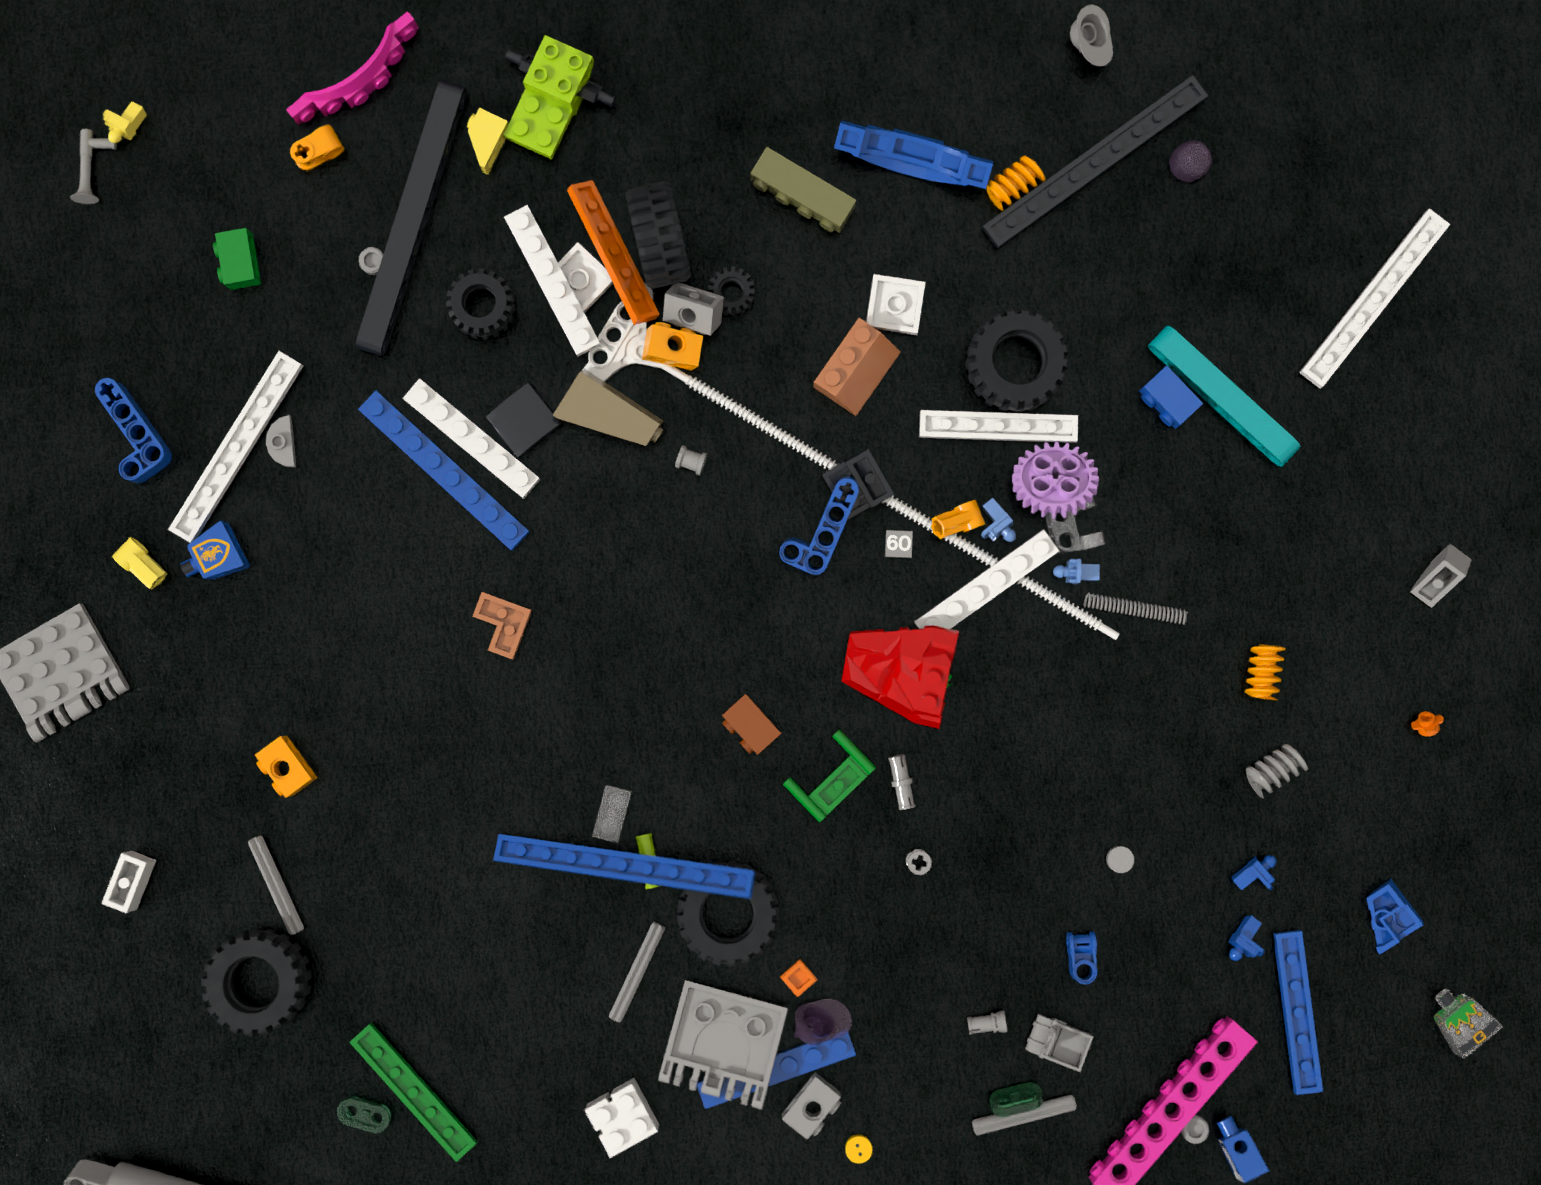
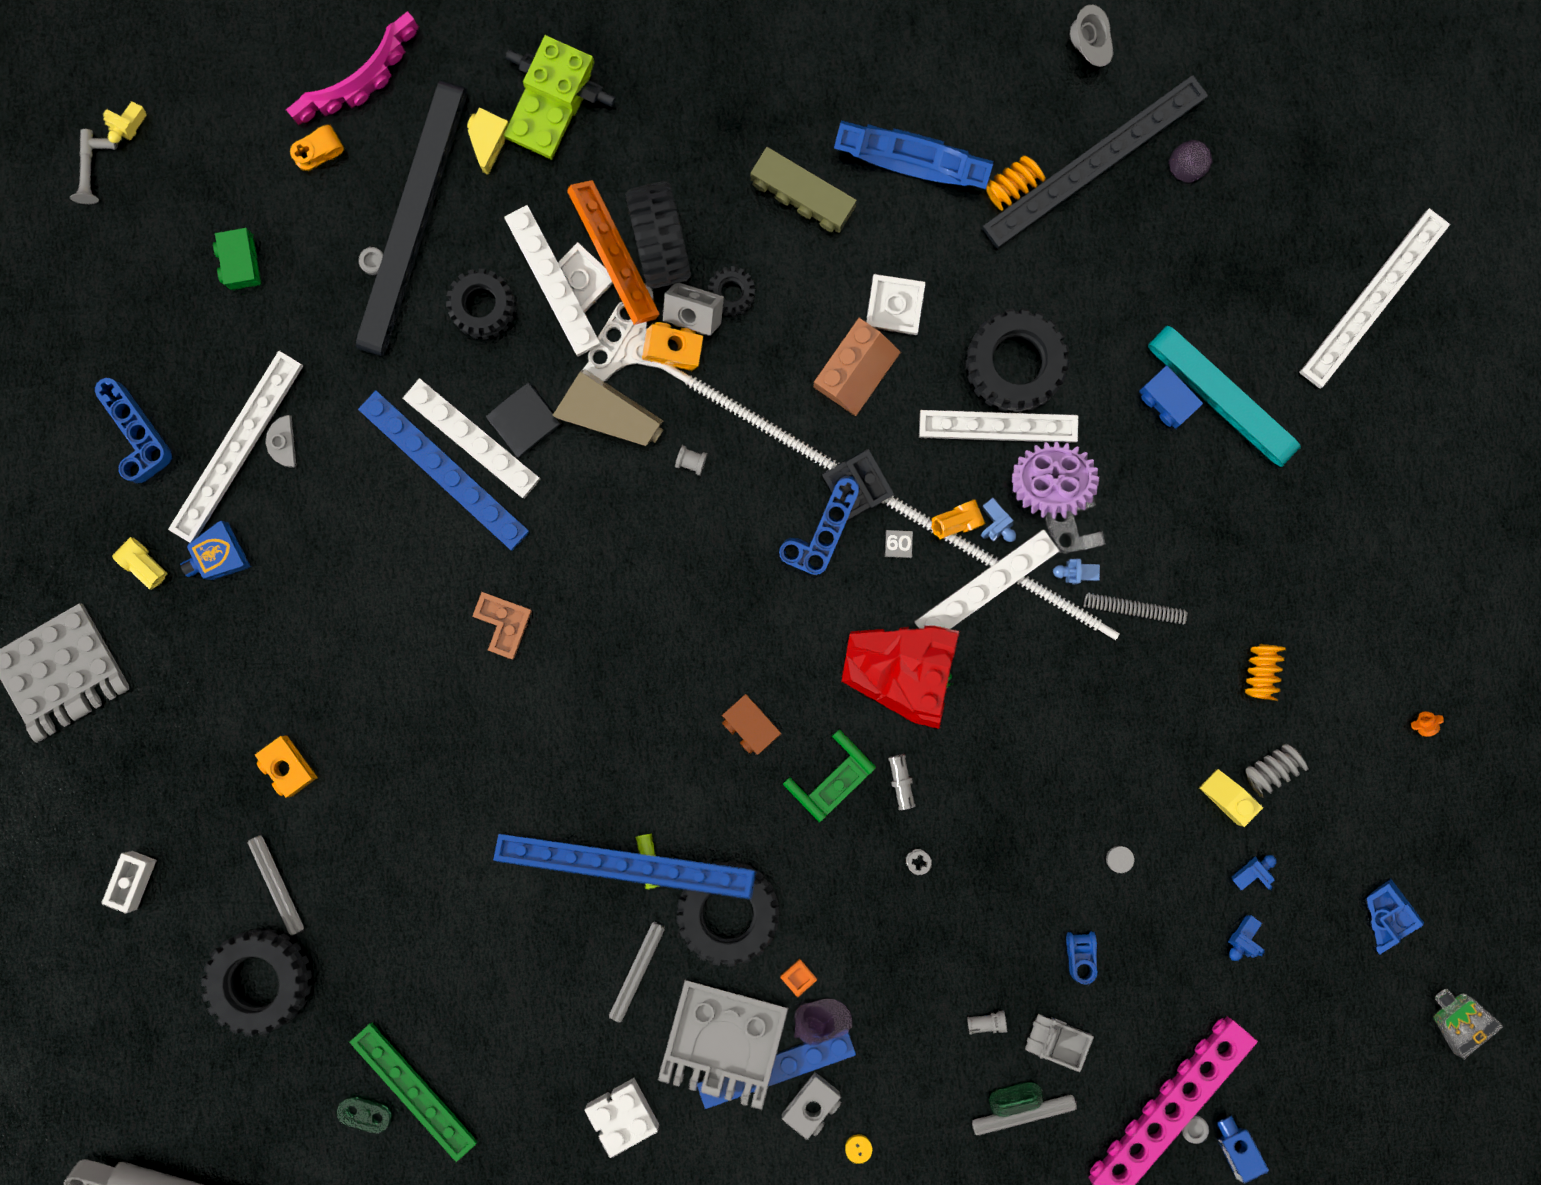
clear plate [592,785,632,843] -> none
blue plate [1273,930,1323,1095] -> none
light grey slope [1410,544,1471,608] -> none
none -> light yellow slope [1199,769,1263,827]

